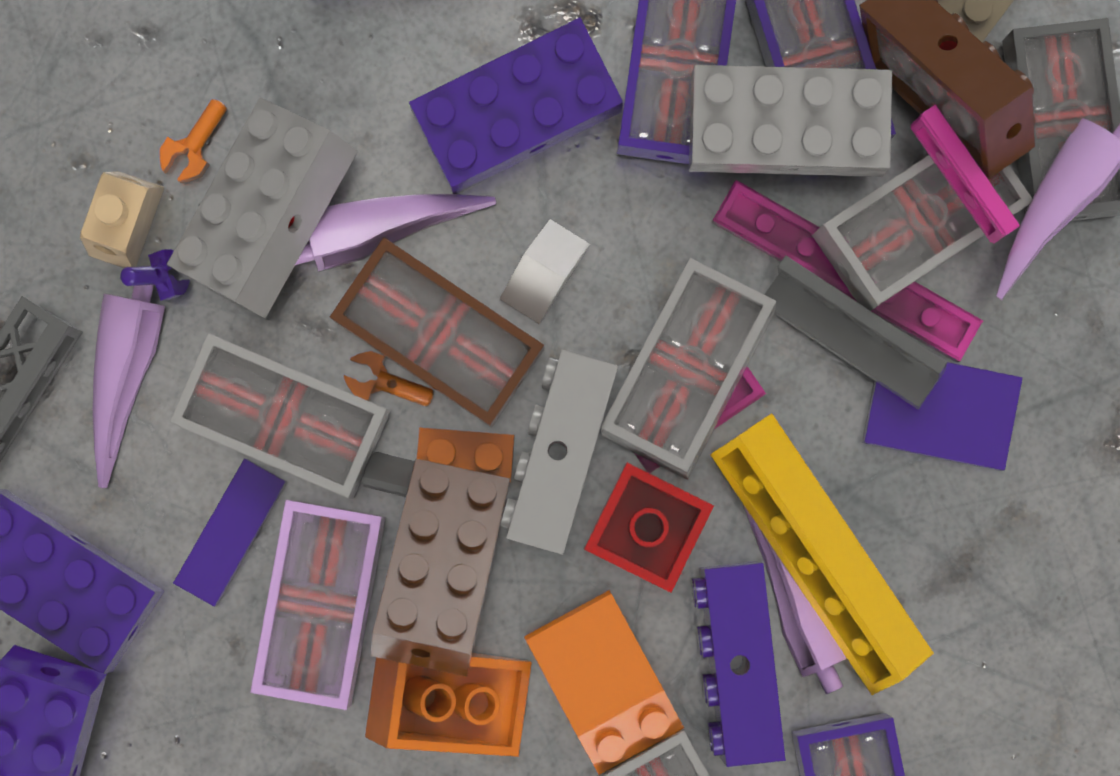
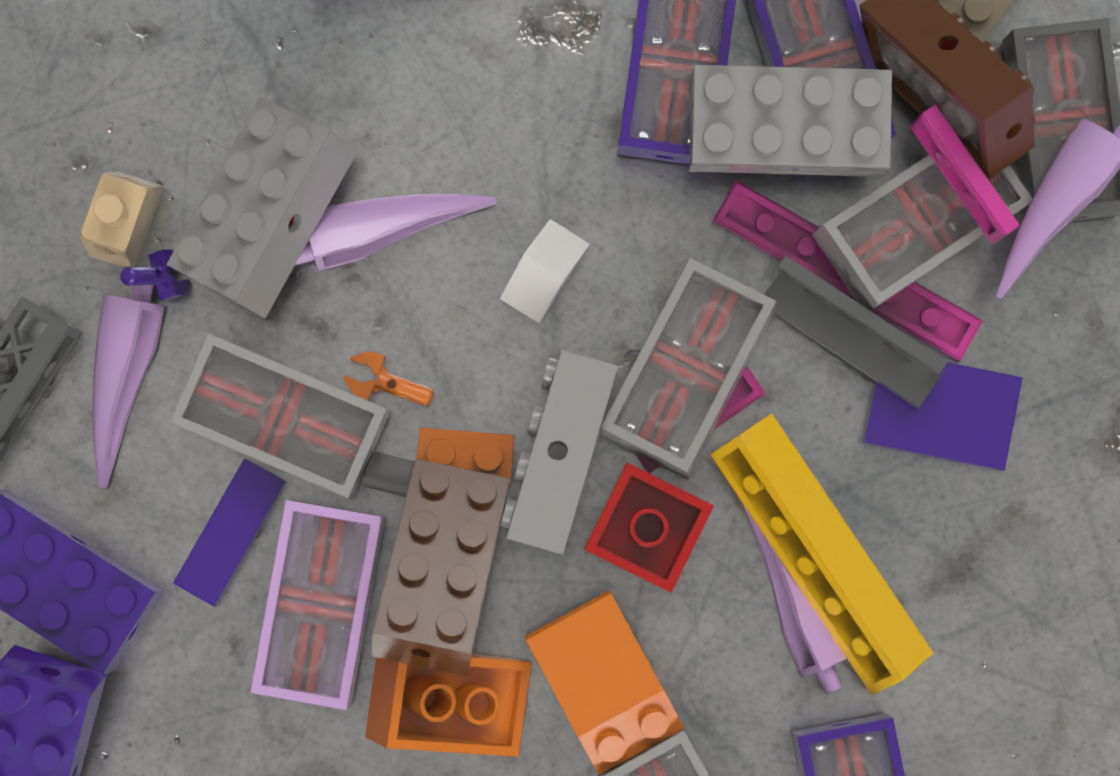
orange bar [160,99,227,183] -> none
clear brick [329,237,545,428] -> none
dark purple brick [409,17,623,194] -> none
dark purple brick [691,561,786,767] -> none

